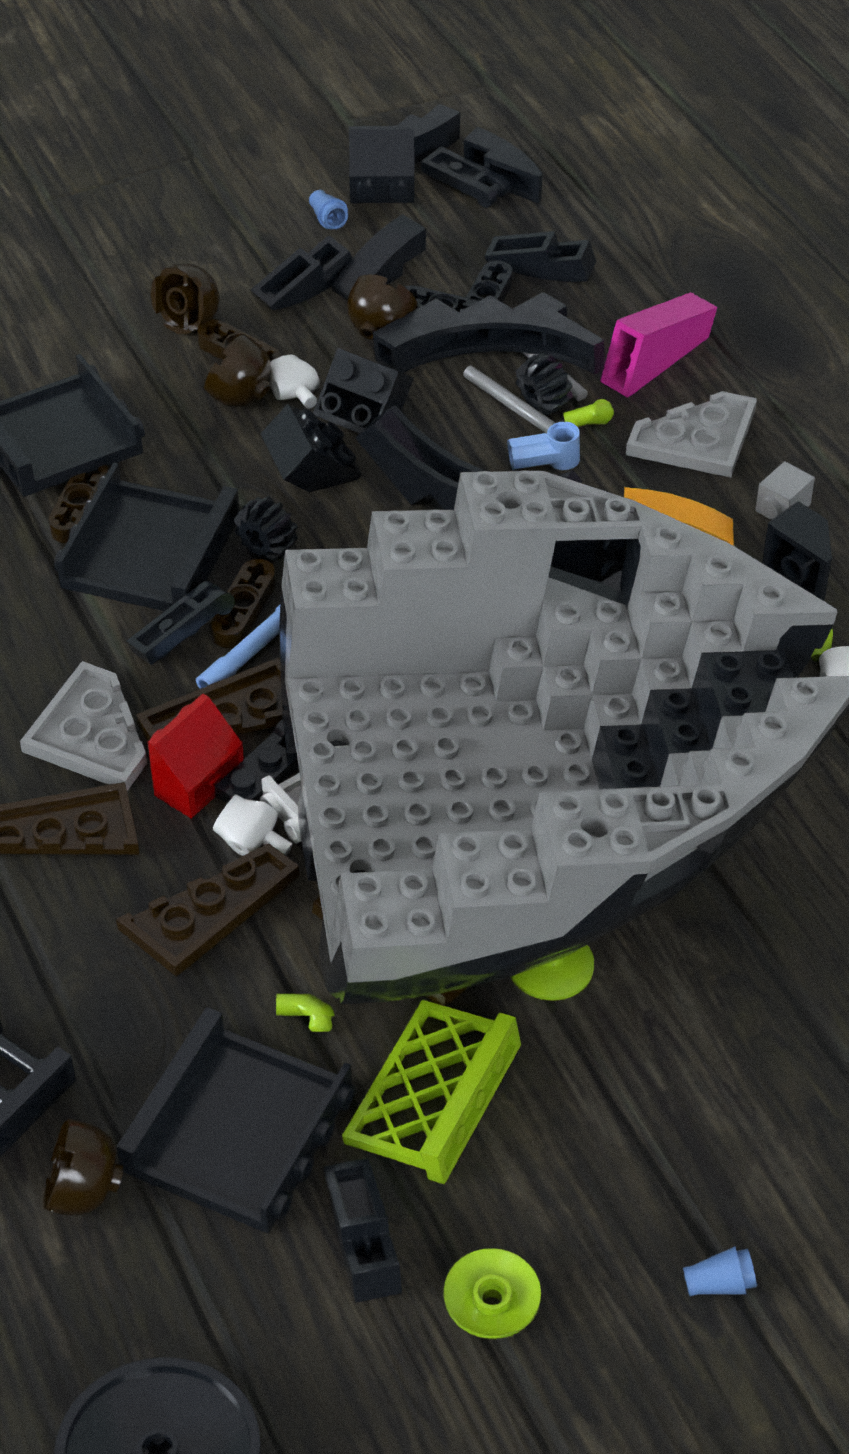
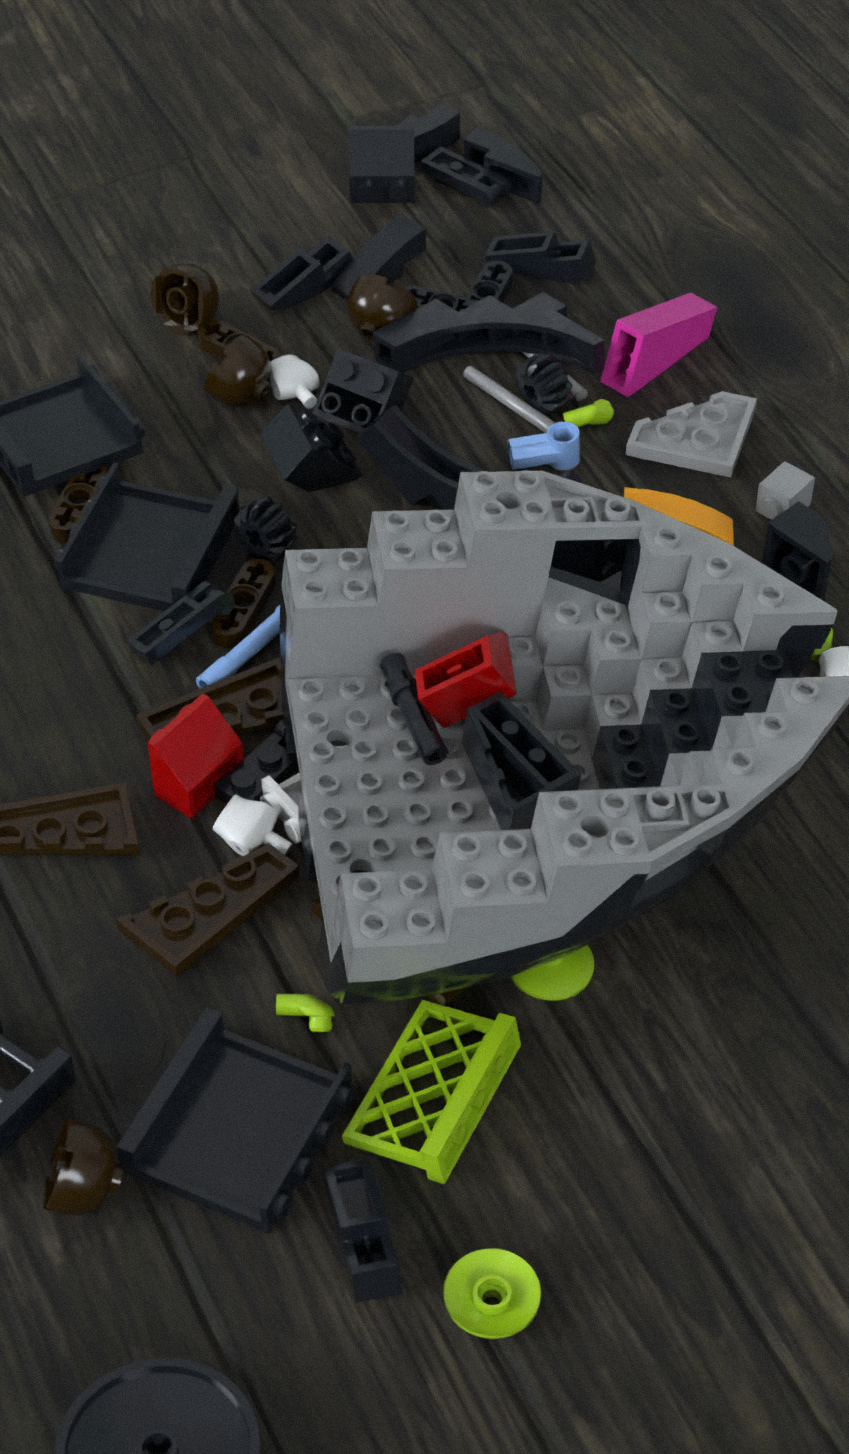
light grey plate [20,661,147,791] -> none
medium blue cone [309,190,348,230] -> none
medium blue cone [683,1246,757,1296] -> none
none -> black pin [379,653,449,765]
none -> red slope [415,630,517,728]
none -> black wedge [462,691,581,830]

